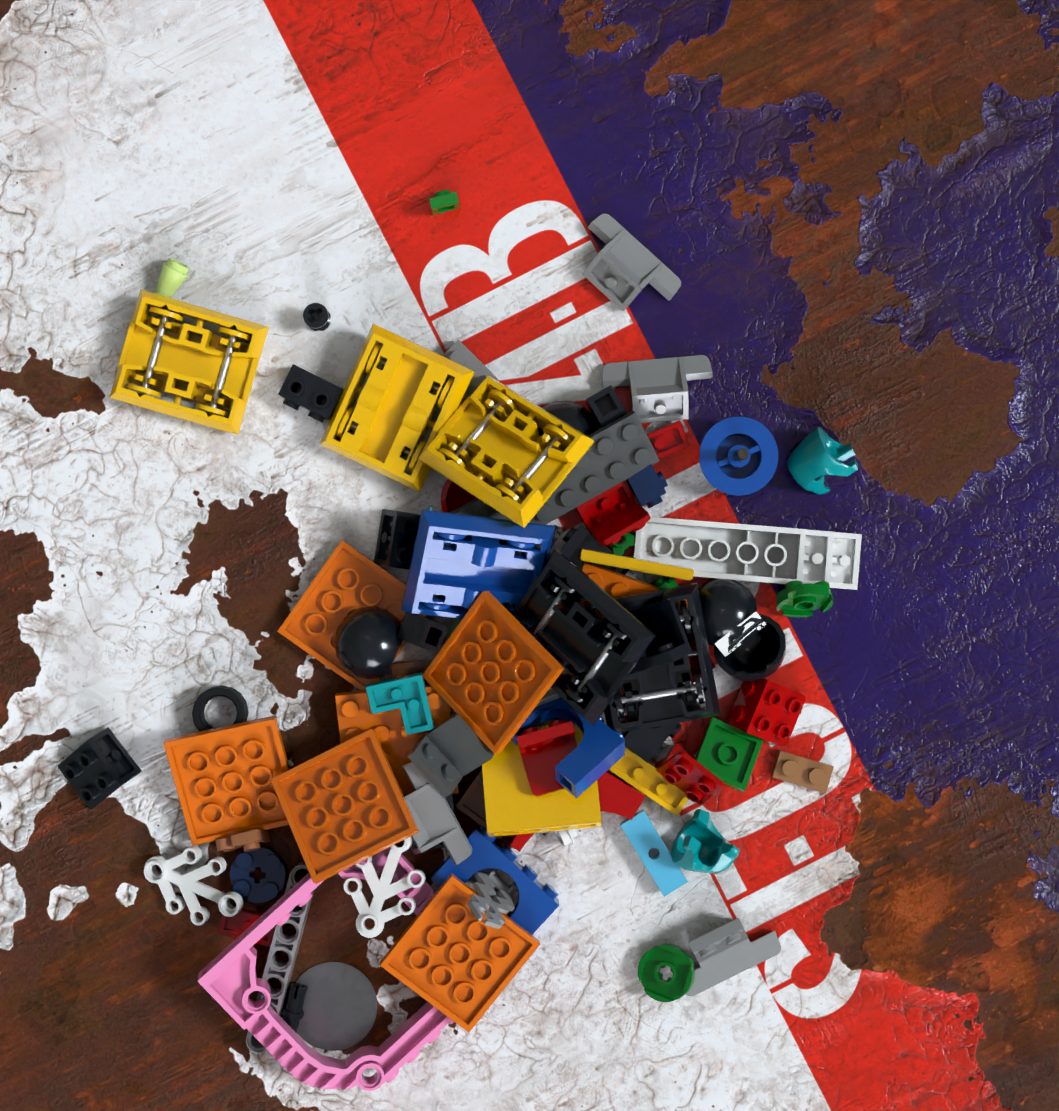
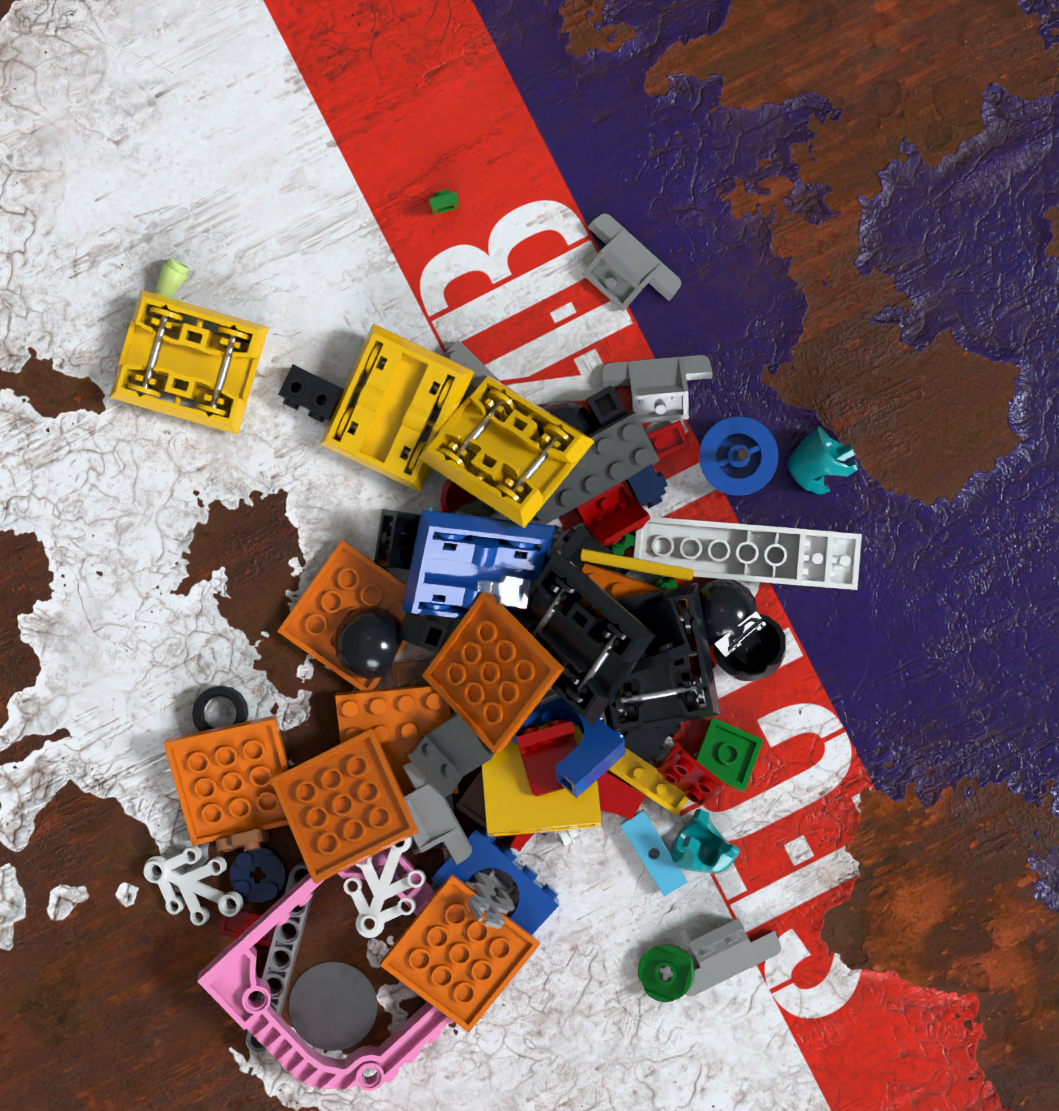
black bracket [58,727,142,809] -> none
black pin [281,983,308,1033] -> none
black bush [303,303,331,331] -> none
teal plate [366,672,435,735] -> none
red bracket [726,678,806,746] -> none
medium nougat plate [771,750,834,793] -> none
green plate [776,580,833,618] -> none
none -> clear plate [476,575,531,609]

